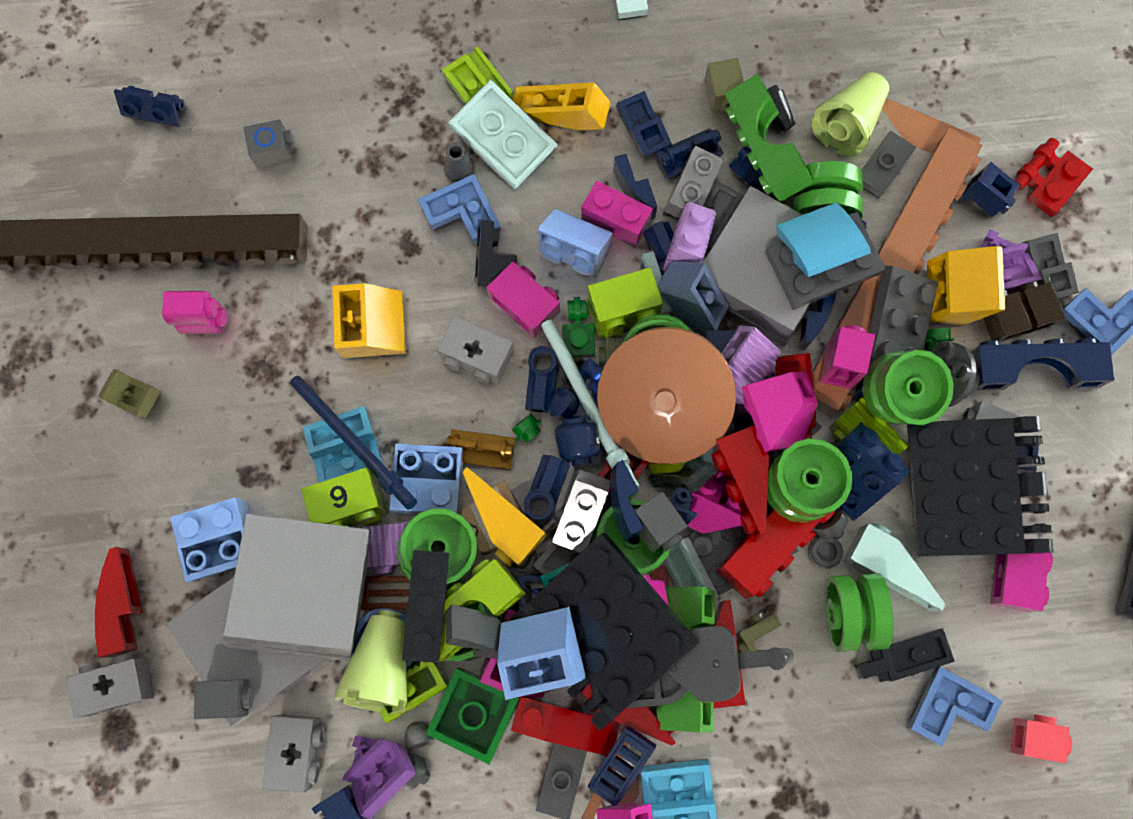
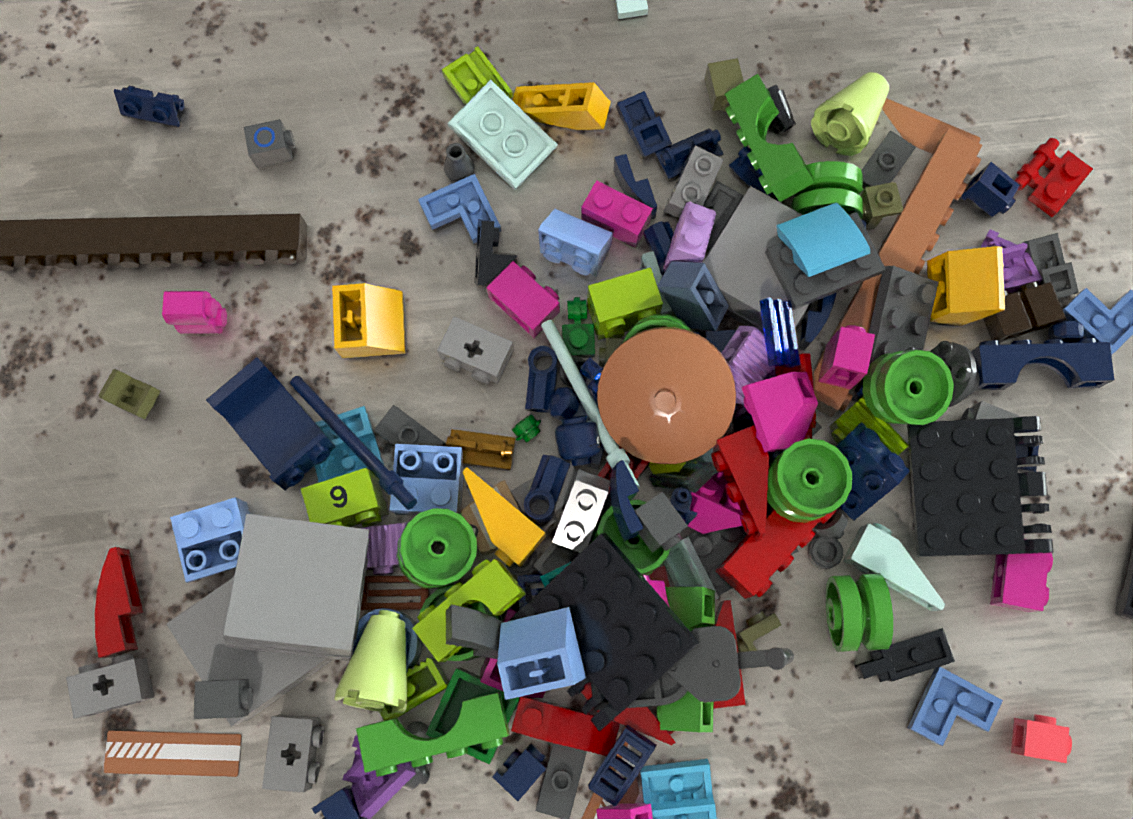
black plate [402,550,450,663] -> none
green plate [925,328,954,349] -> none
none -> nougat sticker [104,731,241,777]
none -> dark blue panel [206,357,336,491]
none -> bright green arch [356,691,510,777]
none -> dark grey plate [374,405,446,446]
none -> dark blue brick [492,743,547,801]
none -> clear blue tile [759,297,801,368]
none -> olive bracket [860,182,903,230]
none -> dark blue tile [1048,321,1085,343]

